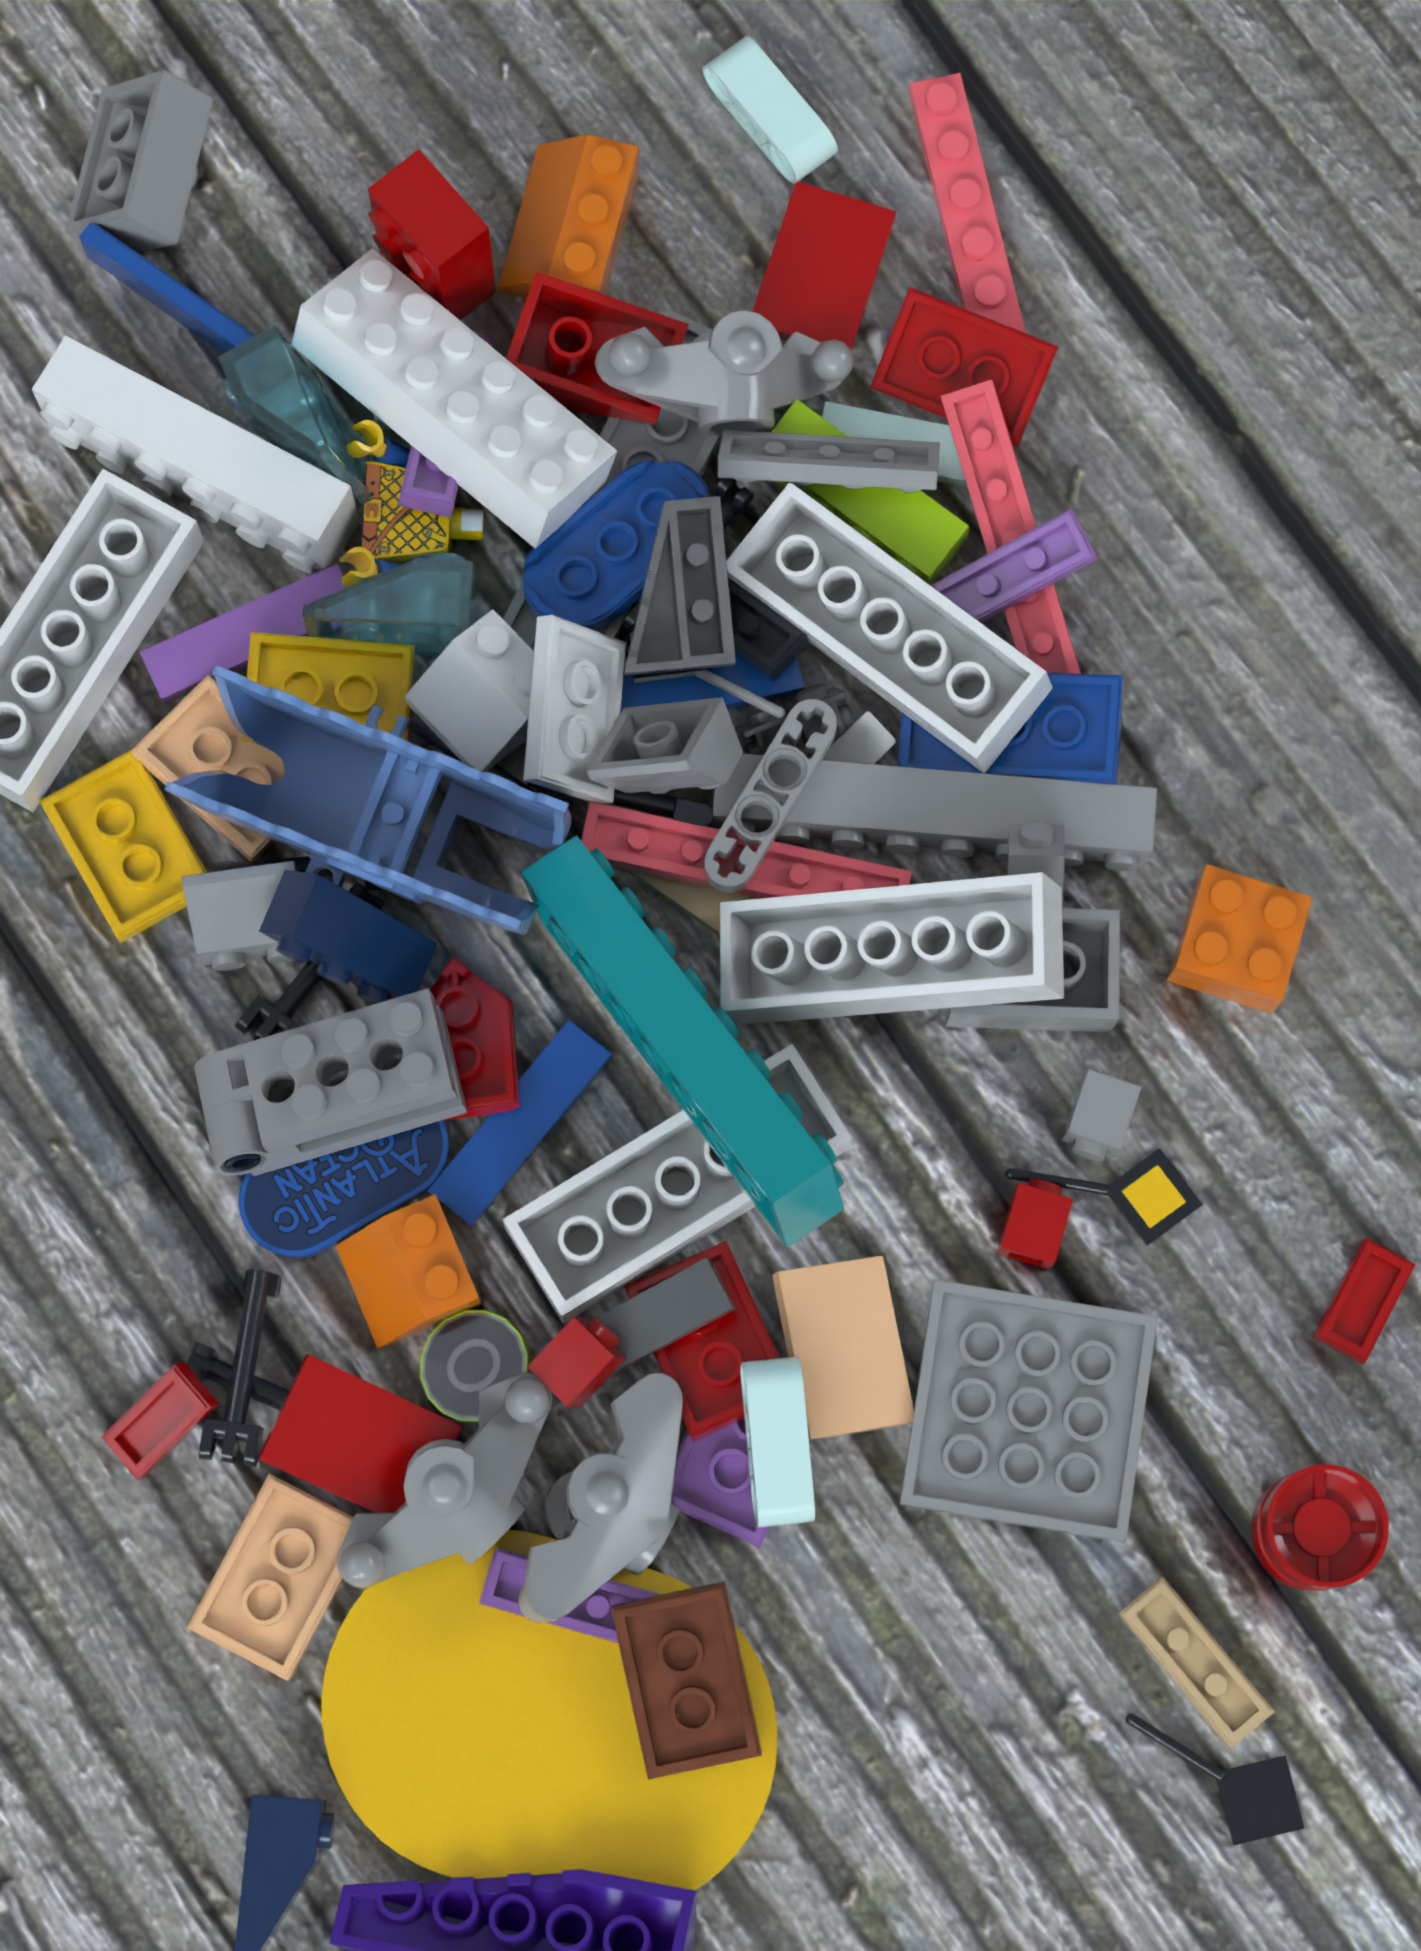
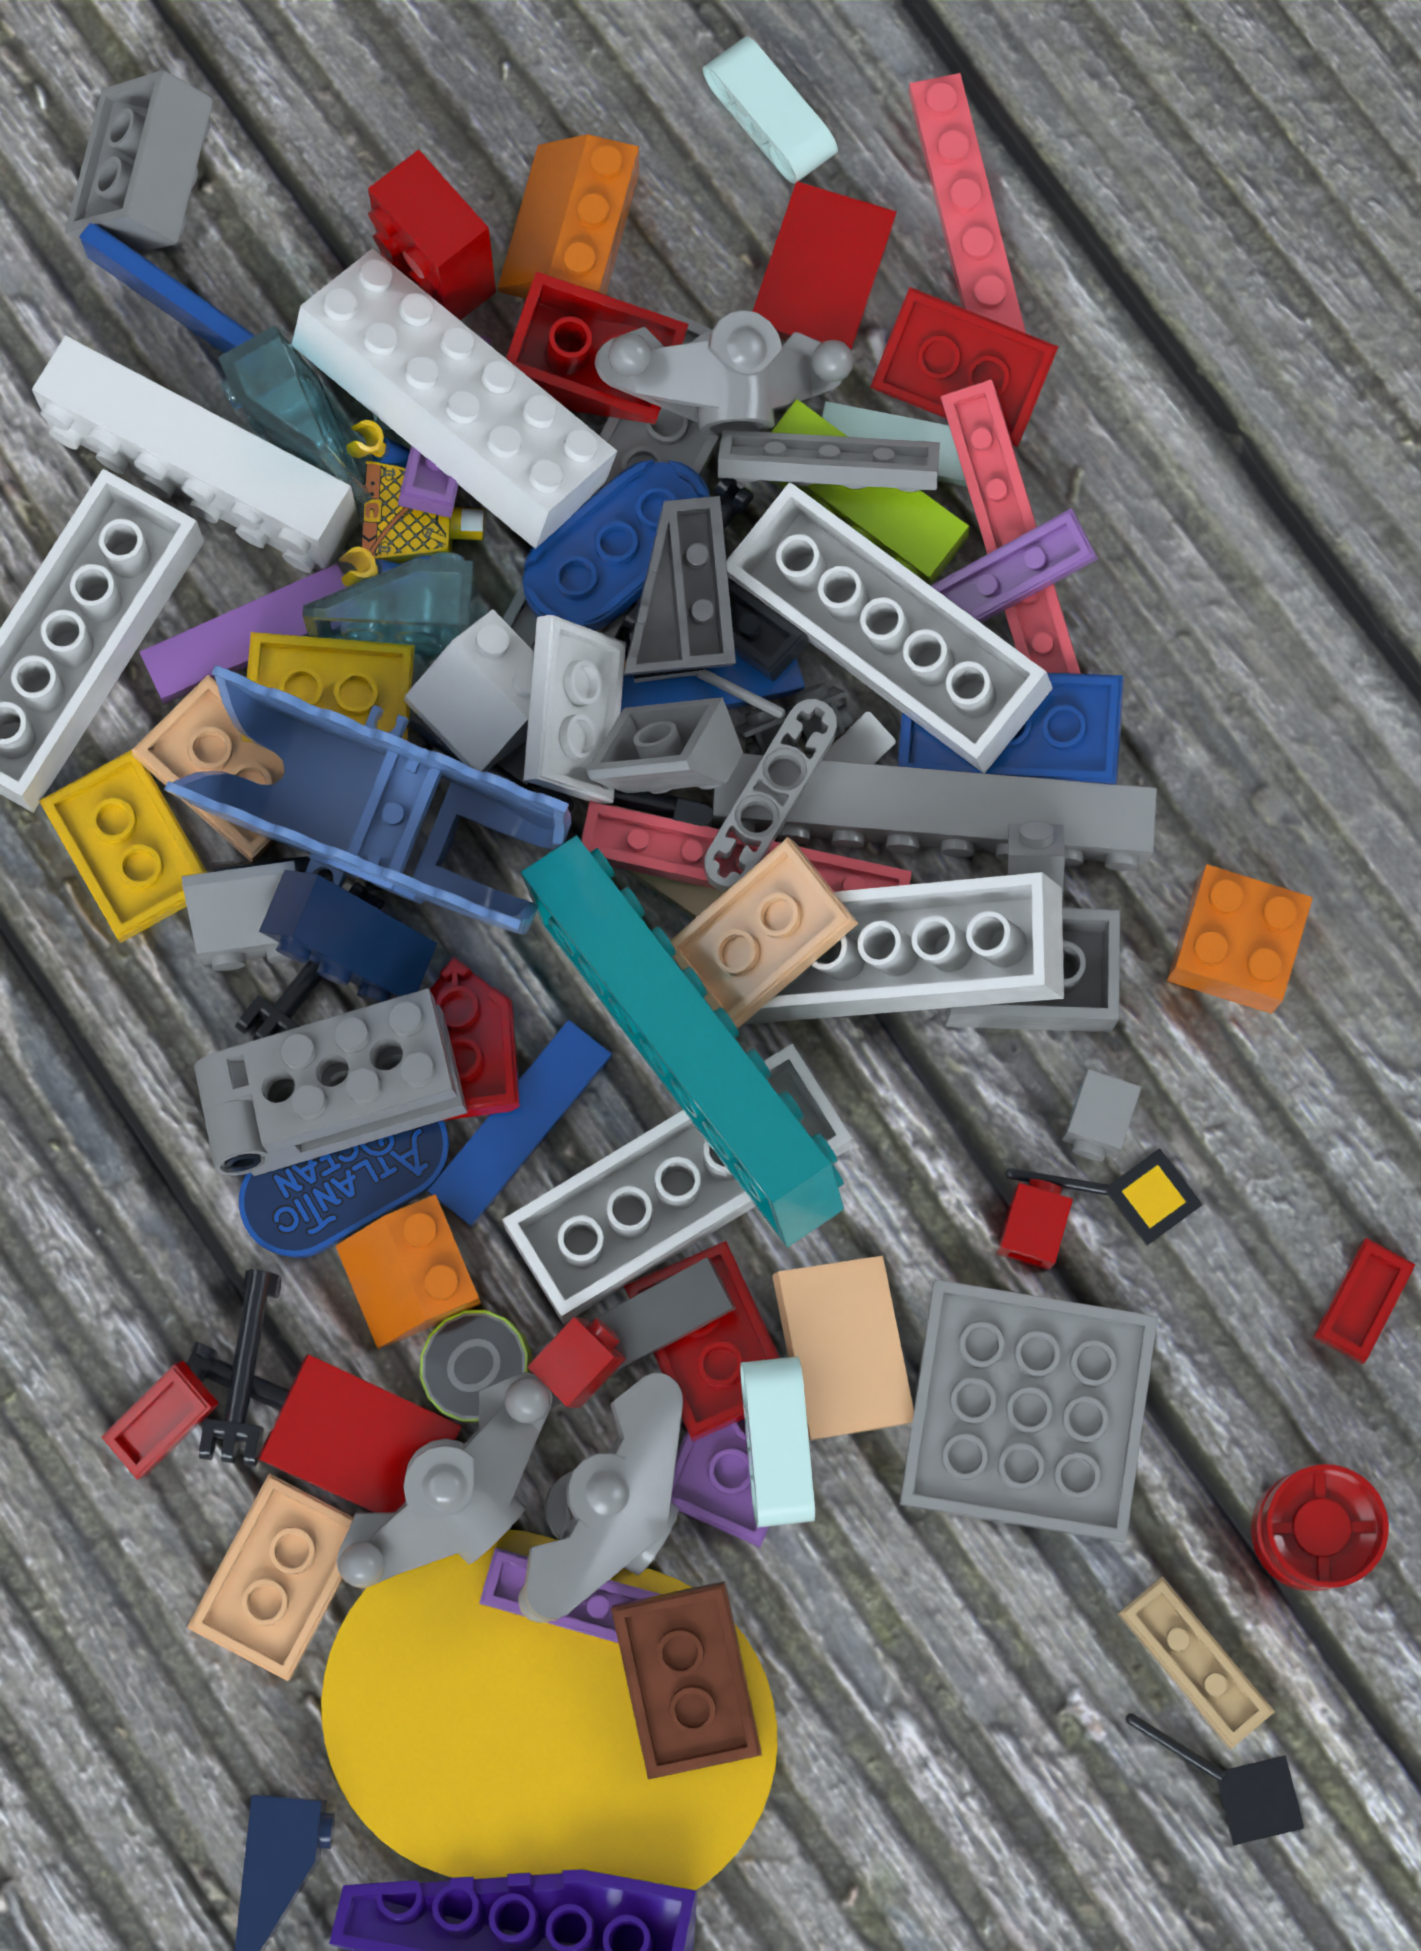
none -> light nougat tile [670,837,859,1029]

